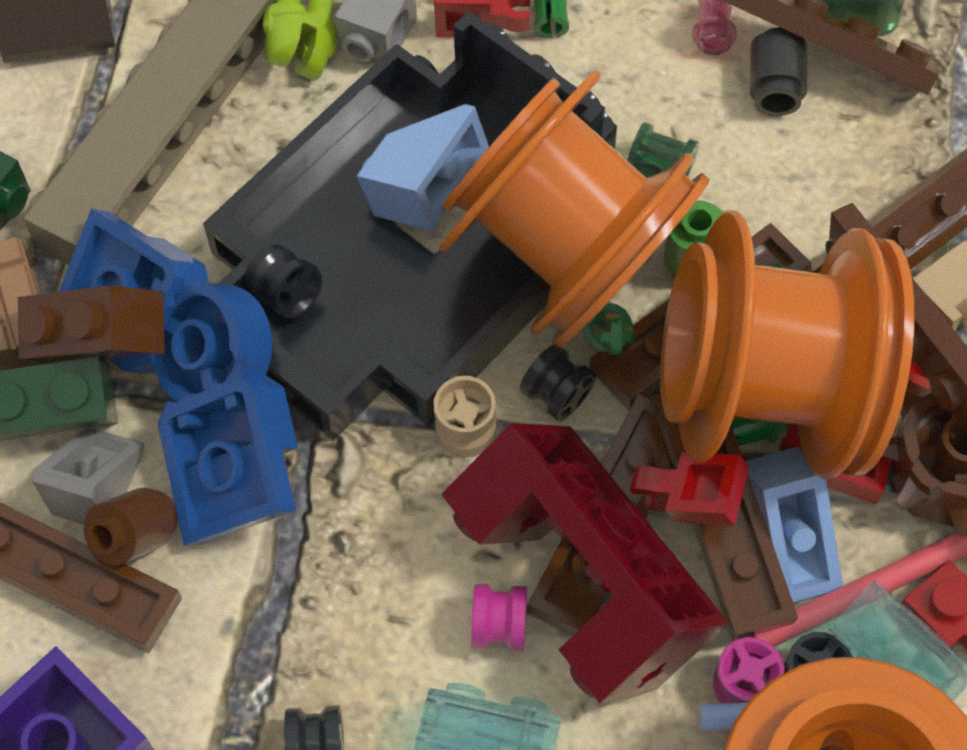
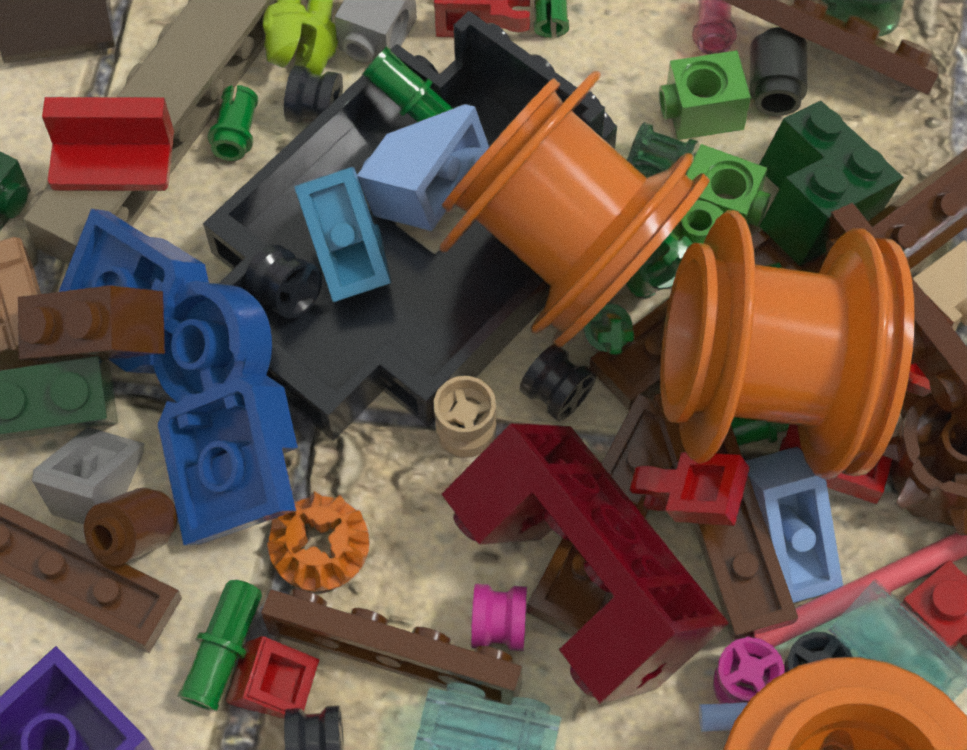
none -> red panel [42,97,174,191]
none -> green axle [177,579,262,712]
none -> green pin [207,85,258,161]
none -> red slope [226,636,320,719]
none -> reddish brown plate [261,589,522,710]
none -> orange gear [267,491,370,592]
none -> black wheel [284,65,343,123]
none -> dark azure slope [294,167,392,302]
none -> green axle [362,46,453,122]
none -> green axle [626,234,692,298]
none -> bright green brick [659,50,751,140]
none -> bright green brick [687,144,771,227]
none -> dark green brick [759,100,904,266]

